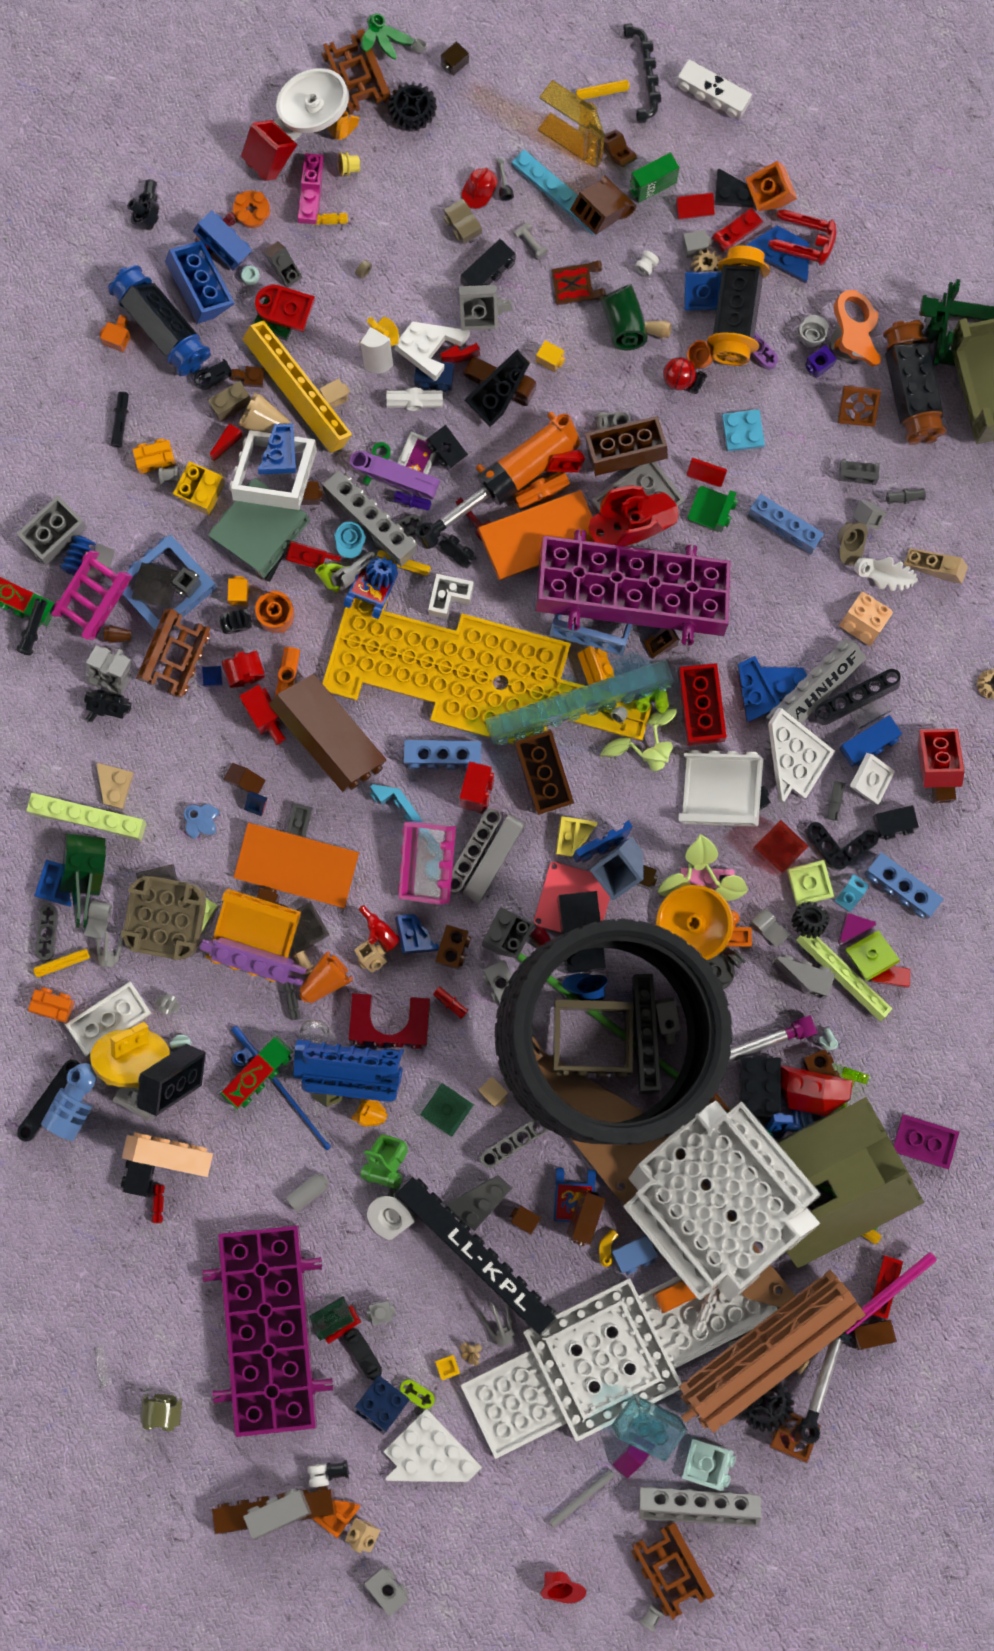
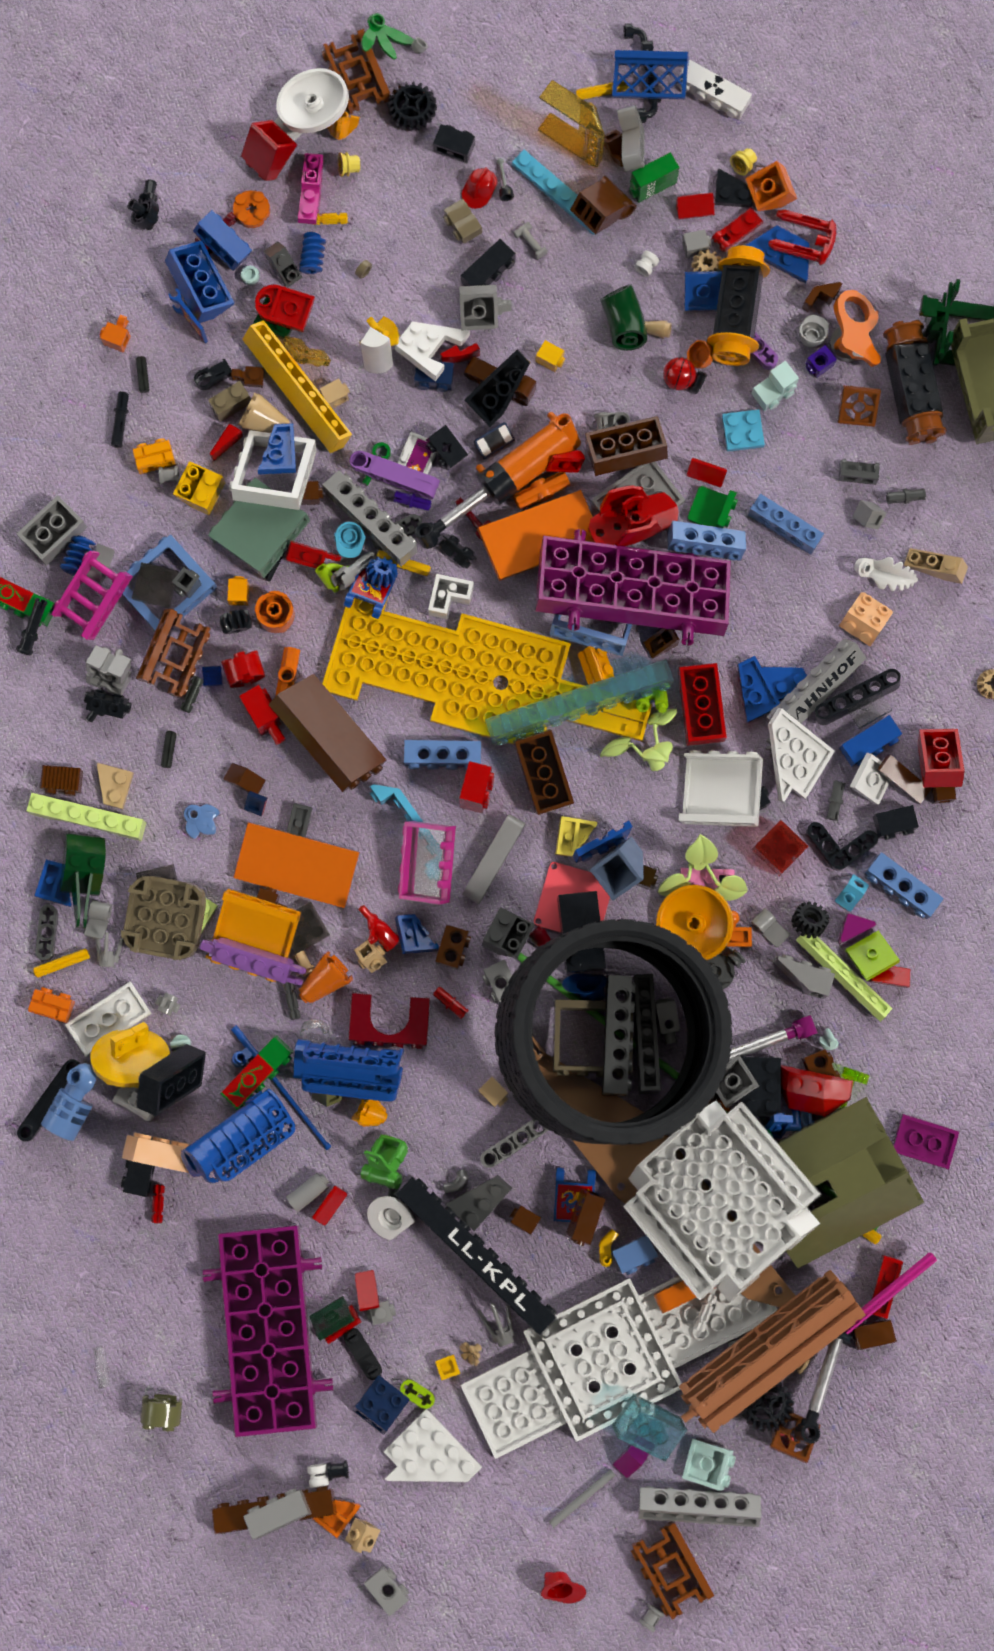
reddish brown cone [104,625,131,644] -> none
brick [108,265,211,376] -> none
white piece [386,388,443,411] -> none
clear green plate [420,1083,474,1137] -> none
dark brown brick [441,41,469,76] -> none
light grey beam [450,808,501,895] -> none
flag [552,260,606,305] -> none
light grey hinge [611,707,628,723] -> none
yellowish green plate [786,860,834,907] -> none
dark tan piece [837,522,868,566] -> none
none -> reddish brown brick [40,765,83,796]
none -> pearl dark grey axle [136,356,149,393]
none -> pearl dark grey axle [161,731,177,768]
none -> blue flag [168,288,208,343]
none -> pearl dark grey axle [180,676,204,713]
none -> blue piece [181,1089,296,1183]
none -> clear yellow plate [283,336,331,367]
none -> blue piece [299,232,326,274]
none -> red slope [312,1186,347,1225]
none -> red slope [355,1270,379,1311]
none -> black brick [433,124,475,163]
none -> flat silver arm [443,1170,469,1193]
none -> slope [474,422,515,460]
none -> dark grey brick [602,975,635,1096]
none -> blue fence [612,50,690,99]
none -> light grey beam [617,105,645,172]
none -> medium blue brick [667,520,746,561]
none -> light grey slope [716,1055,759,1108]
none -> light yellow piece [730,148,757,176]
none -> light aqua brick [751,361,799,411]
none -> reddish brown slope [802,282,843,312]
none -> tile [877,754,931,804]

